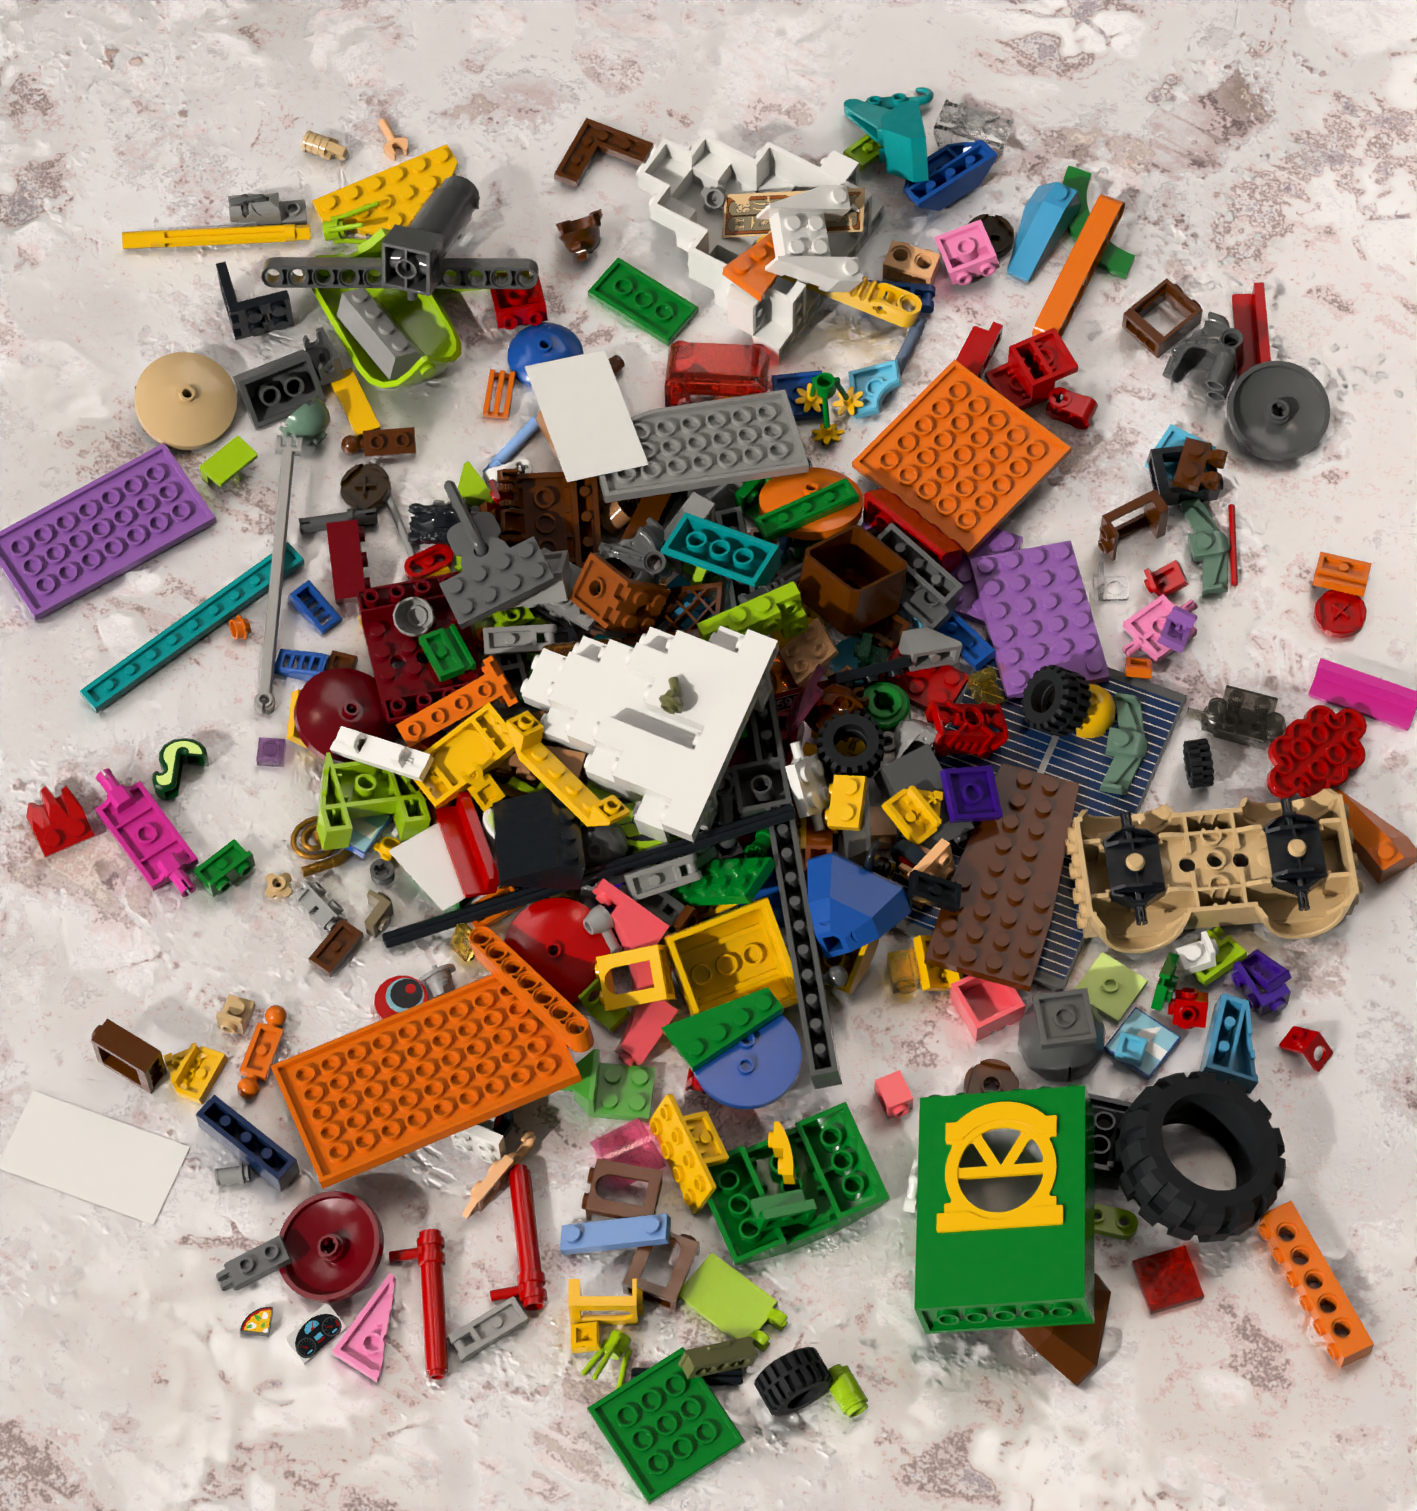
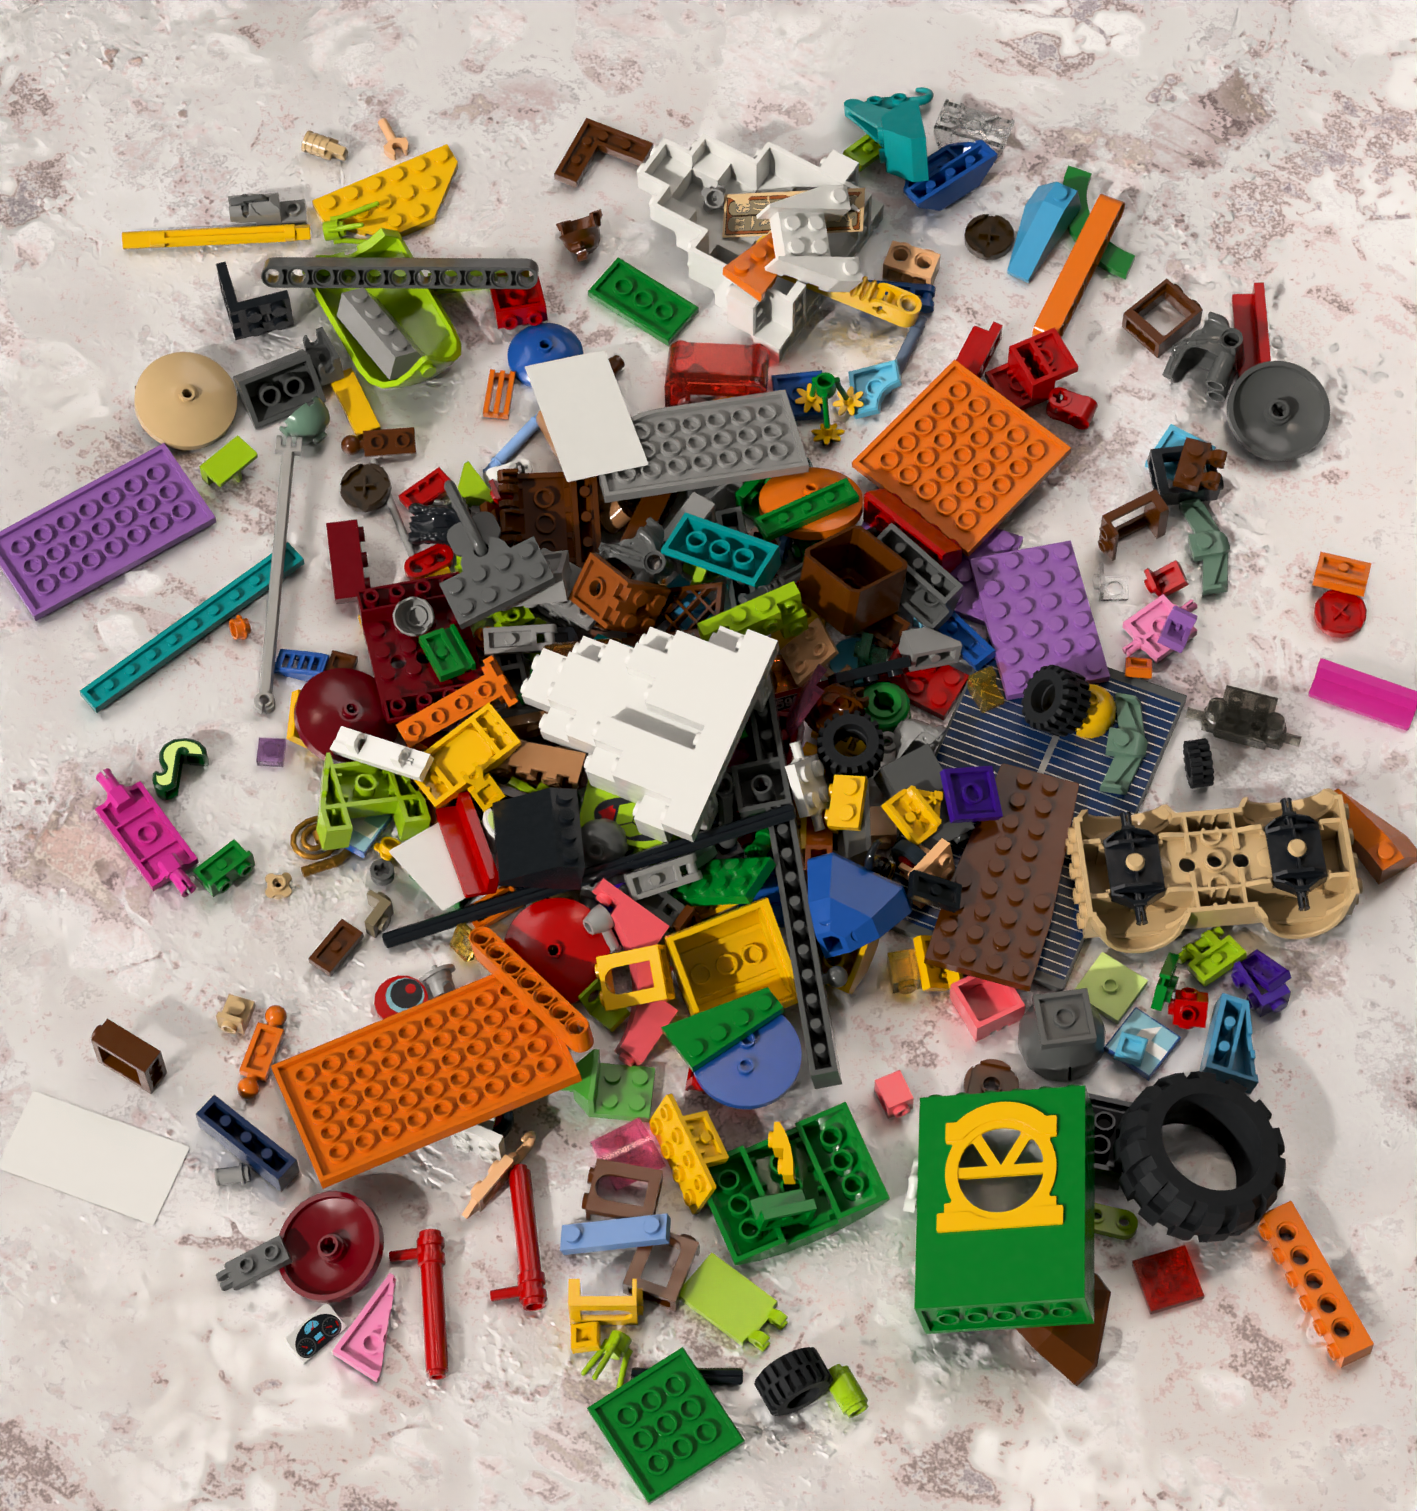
red plate [26,785,95,858] -> none
yellow slope [163,1043,228,1105] -> none
tile [240,1307,274,1337] -> none
blue slope [287,580,342,635] -> none
light grey hinge [295,880,348,932] -> none
dark grey pin [299,507,378,535] -> none
dark grey piece [382,176,480,301] -> none
light grey plate [447,1296,529,1363] -> none
yellow slope [506,710,631,827] -> none
olive plate [659,677,684,714] -> none
olive piece [678,1336,758,1379] -> none
red piece [925,701,1009,759] -> none
bright pink plate [934,219,1000,286] -> none
white bracket [1176,931,1219,976] -> none
red axle [1228,504,1238,586] -> none
red plate [1266,705,1367,799] -> none
red bracket [1279,1026,1333,1072] -> none
none -> red plate [398,467,452,516]

